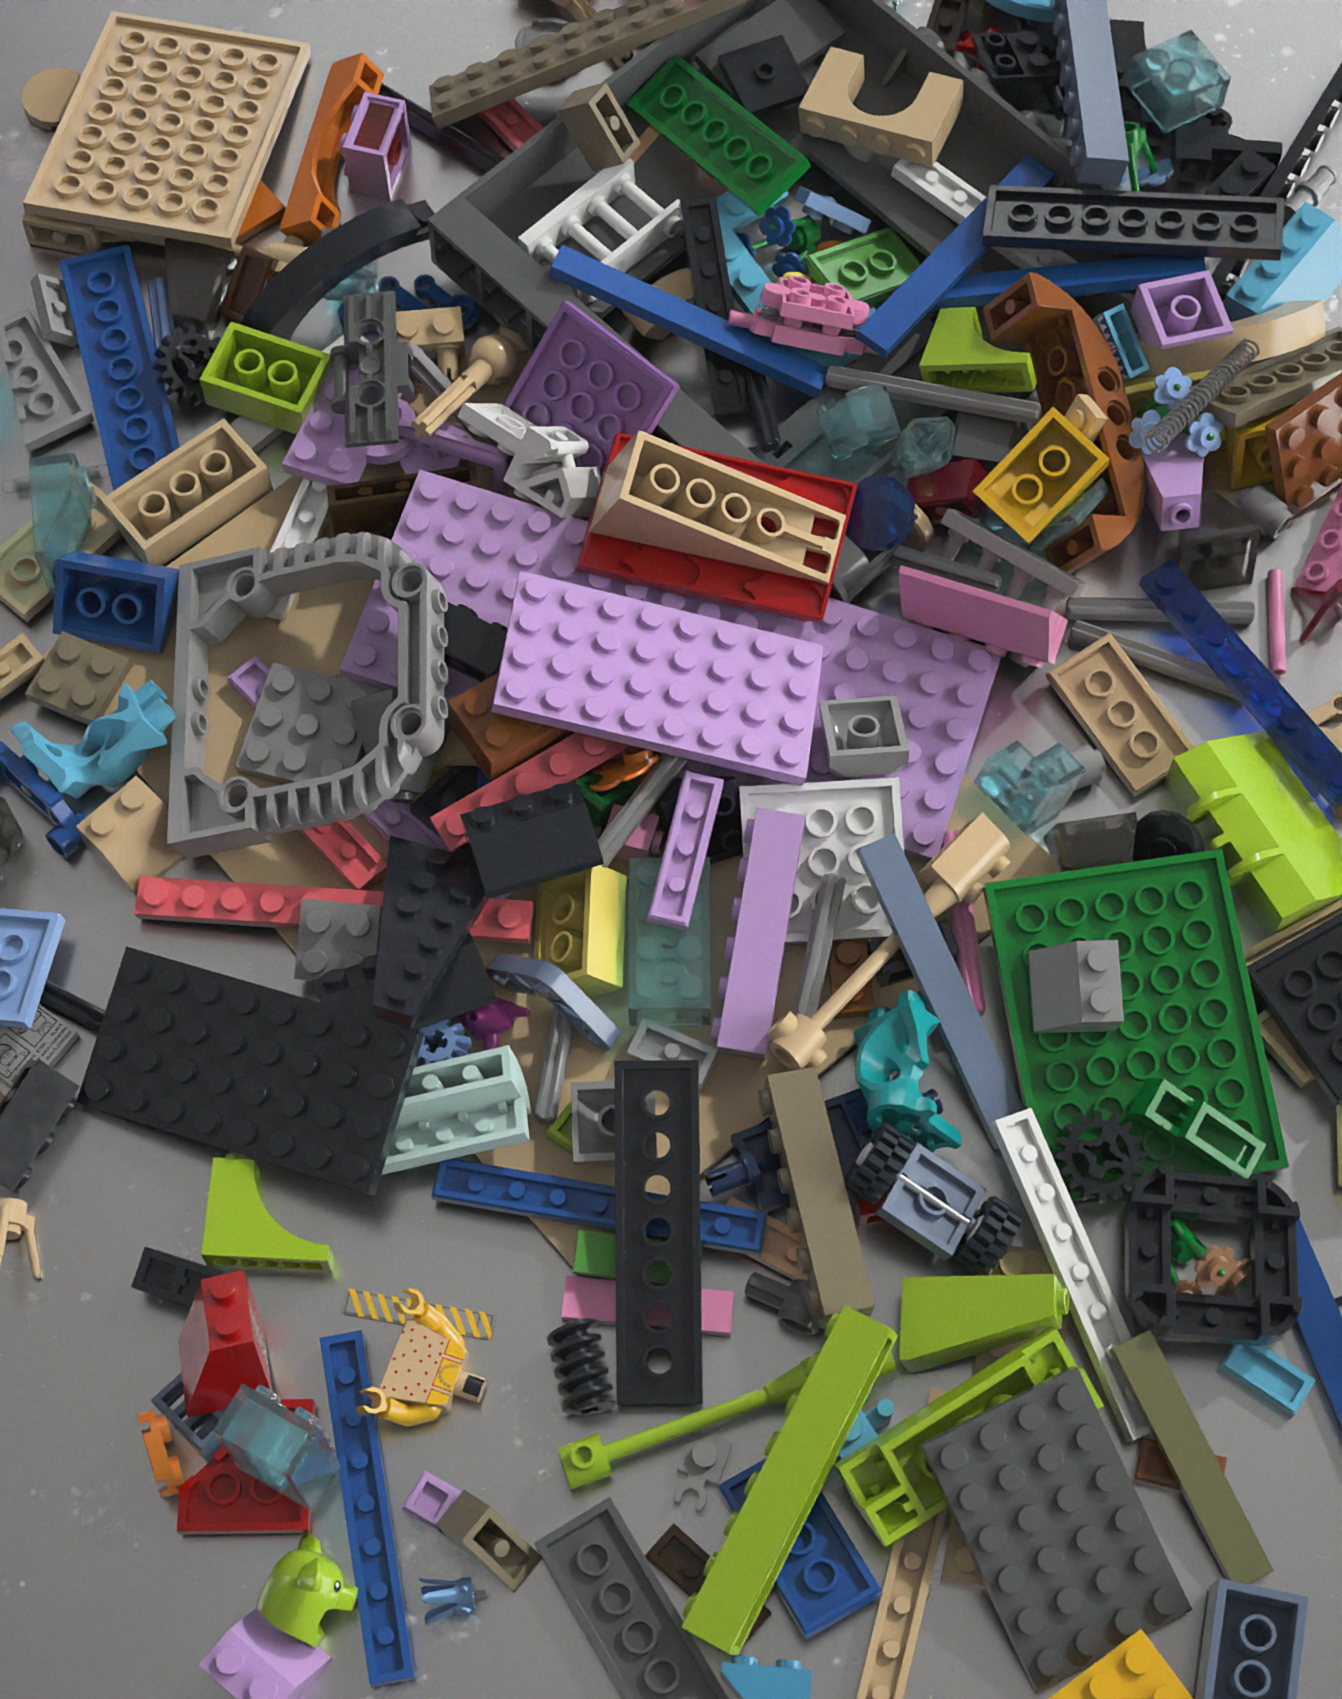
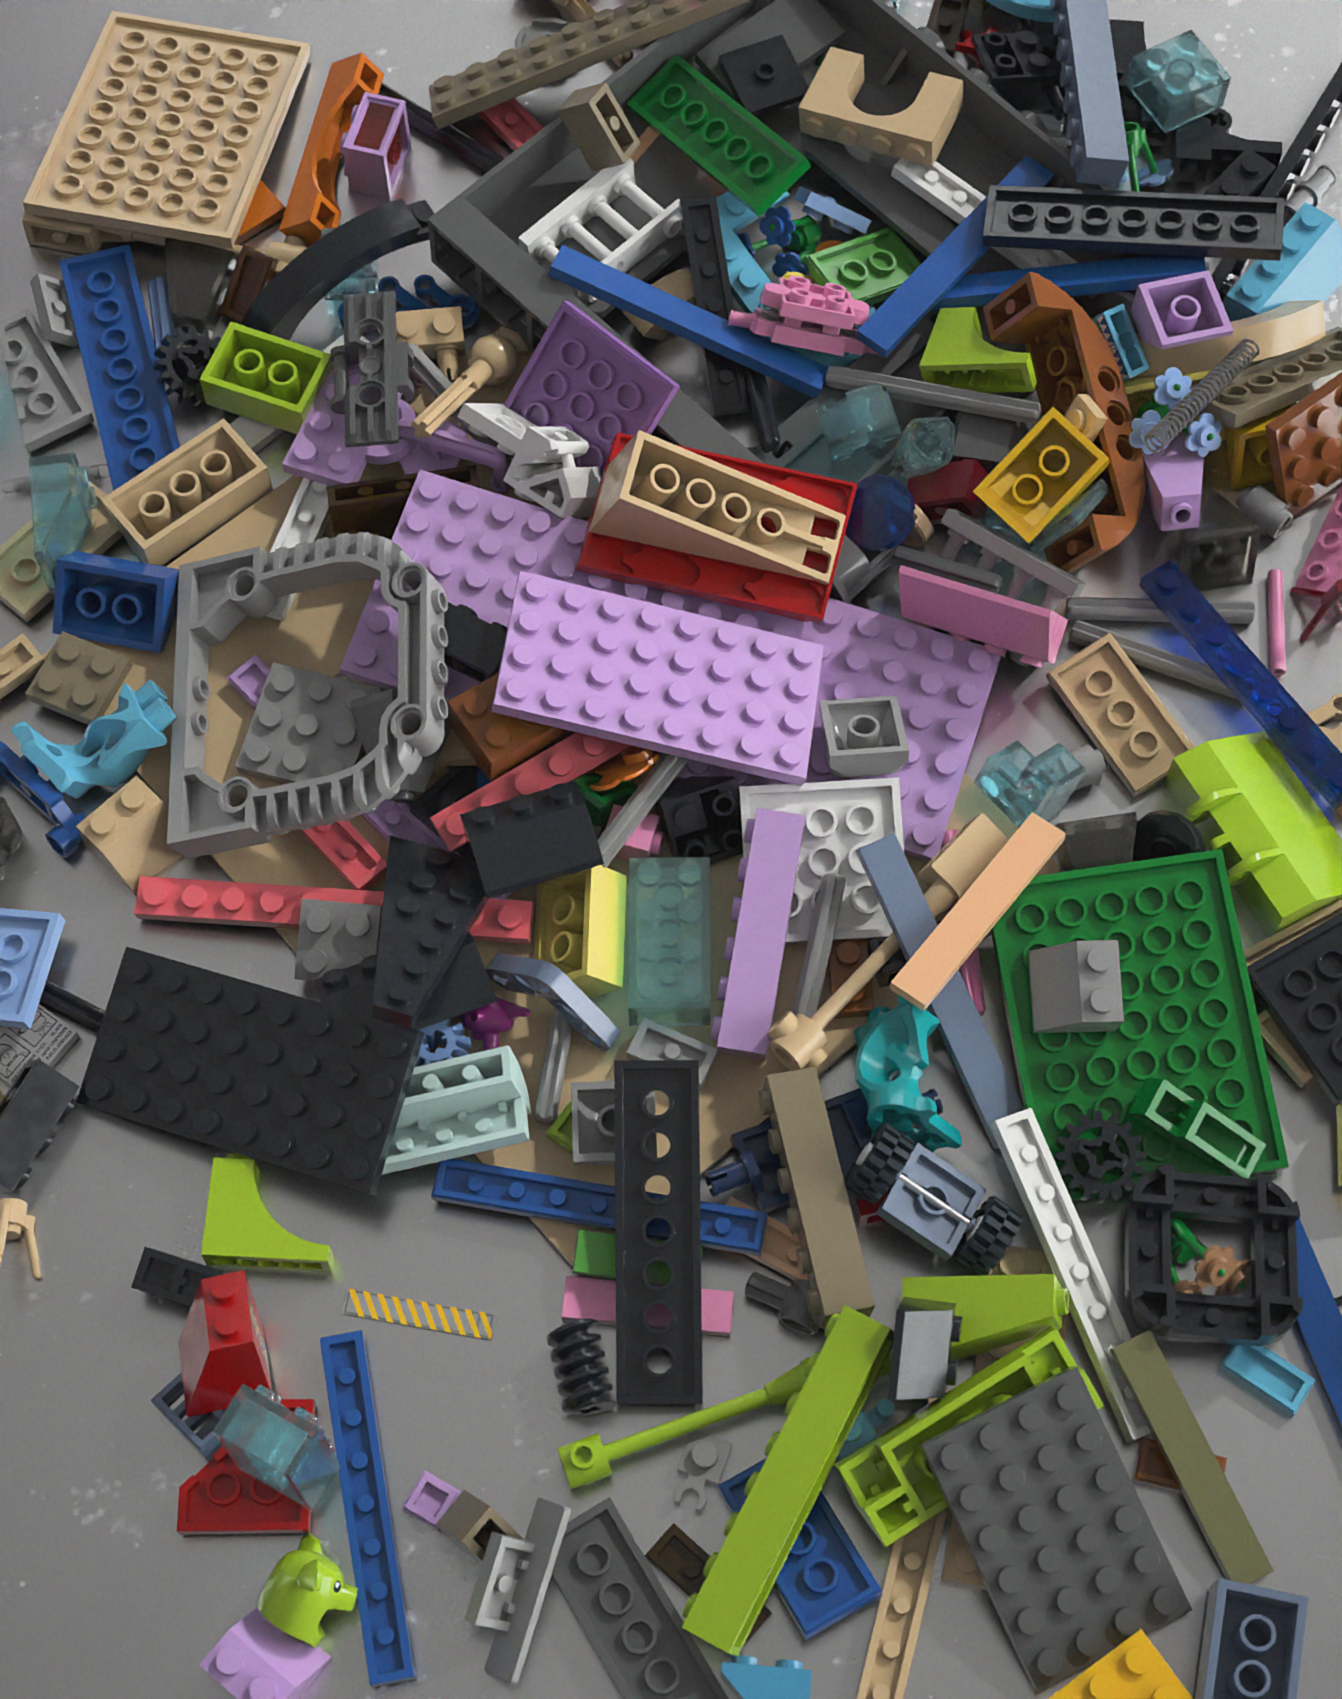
tan tile [21,67,82,130] -> none
orange plate [137,1409,185,1499] -> none
torso [356,1288,487,1427] -> none
flat silver piece [419,1576,487,1625] -> none
lavender tile [647,771,724,931] -> none
none -> light grey bracket [464,1497,571,1684]
none -> slope [887,1297,963,1400]
none -> light nougat tile [890,812,1066,1011]

